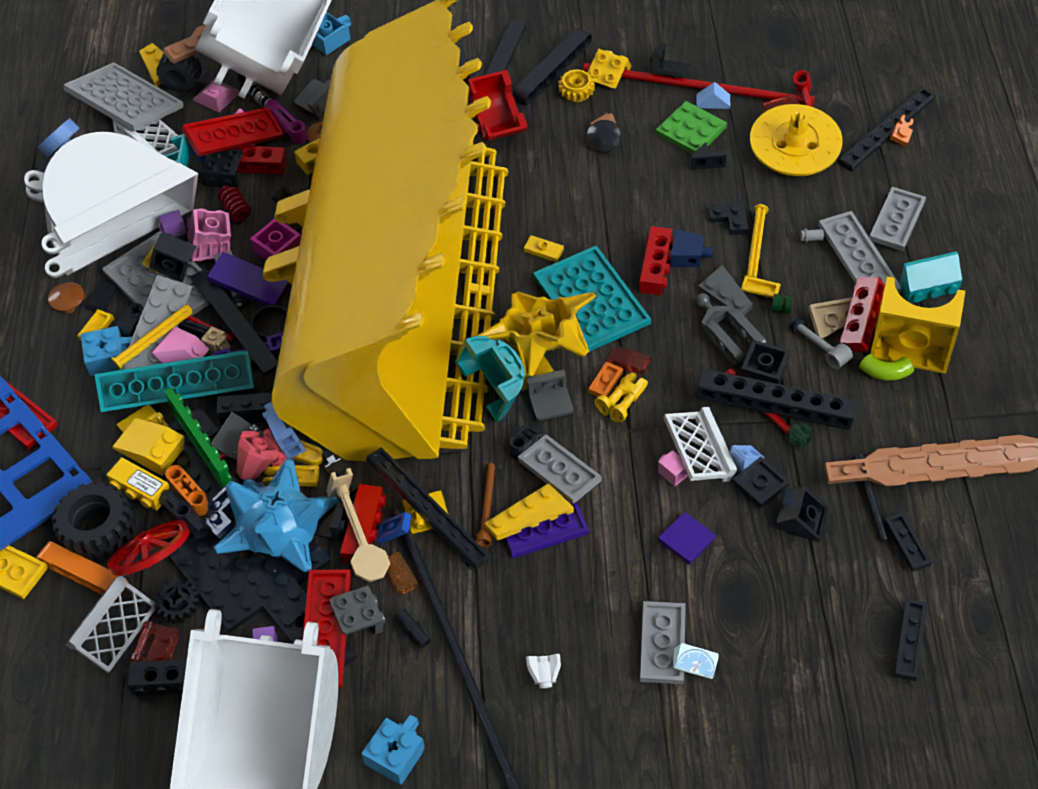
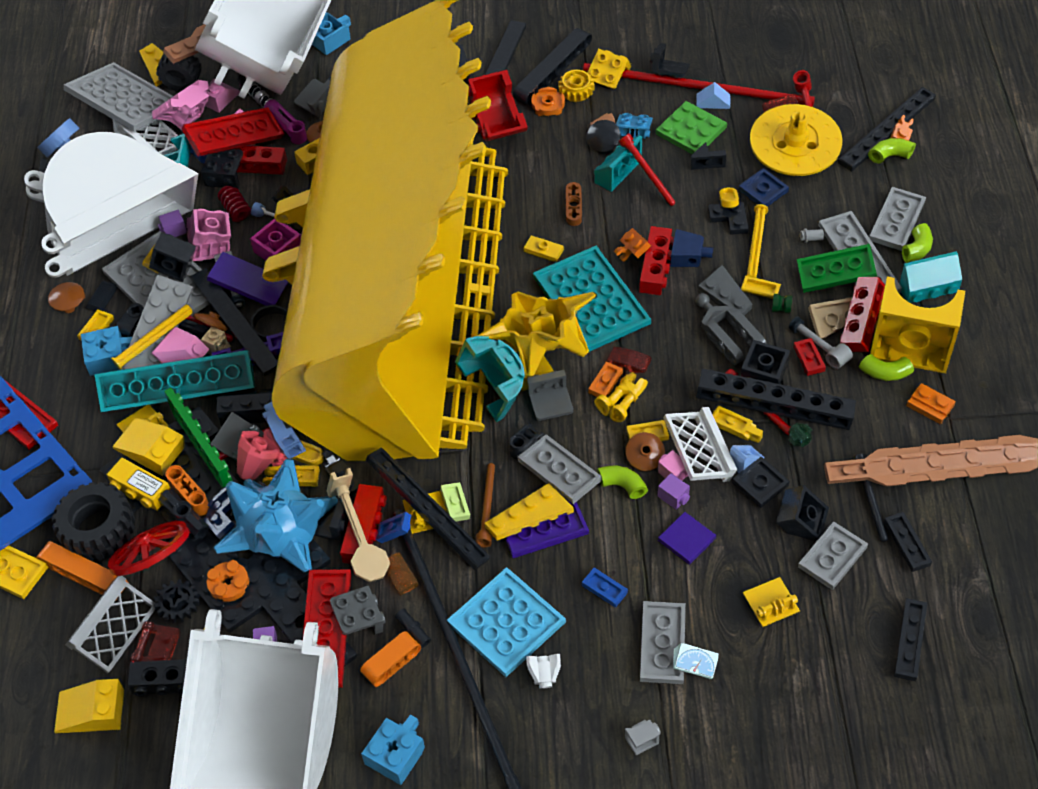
none -> yellow slope [54,679,124,733]
none -> bright pink slope [152,80,209,130]
none -> dark orange dish [193,311,228,331]
none -> orange plate [207,560,249,602]
none -> medium blue hinge [251,202,275,217]
none -> orange beam [360,631,421,687]
none -> yellowish green plate [440,482,470,522]
none -> medium azure plate [447,567,566,677]
none -> orange plate [531,87,565,116]
none -> dark orange beam [566,182,582,226]
none -> blue plate [582,568,628,608]
none -> teal slope [594,135,642,192]
none -> lime cylinder [597,465,648,499]
none -> orange plate [614,228,651,262]
none -> dark azure hinge [616,113,653,139]
none -> red piece [618,133,675,206]
none -> light grey window [625,720,661,755]
none -> yellow plate [626,420,669,441]
none -> dark orange dish [626,432,665,471]
none -> medium lavender brick [658,473,690,510]
none -> yellow hinge [712,406,763,443]
none -> yellow tile [719,187,739,208]
none -> dark blue plate [738,168,789,207]
none -> yellow hinge [743,577,800,627]
none -> red plate [793,338,826,376]
none -> green plate [797,244,877,293]
none -> light grey plate [798,522,868,590]
none -> lime cylinder [868,138,916,164]
none -> lime cylinder [902,223,933,263]
none -> orange plate [906,383,956,424]

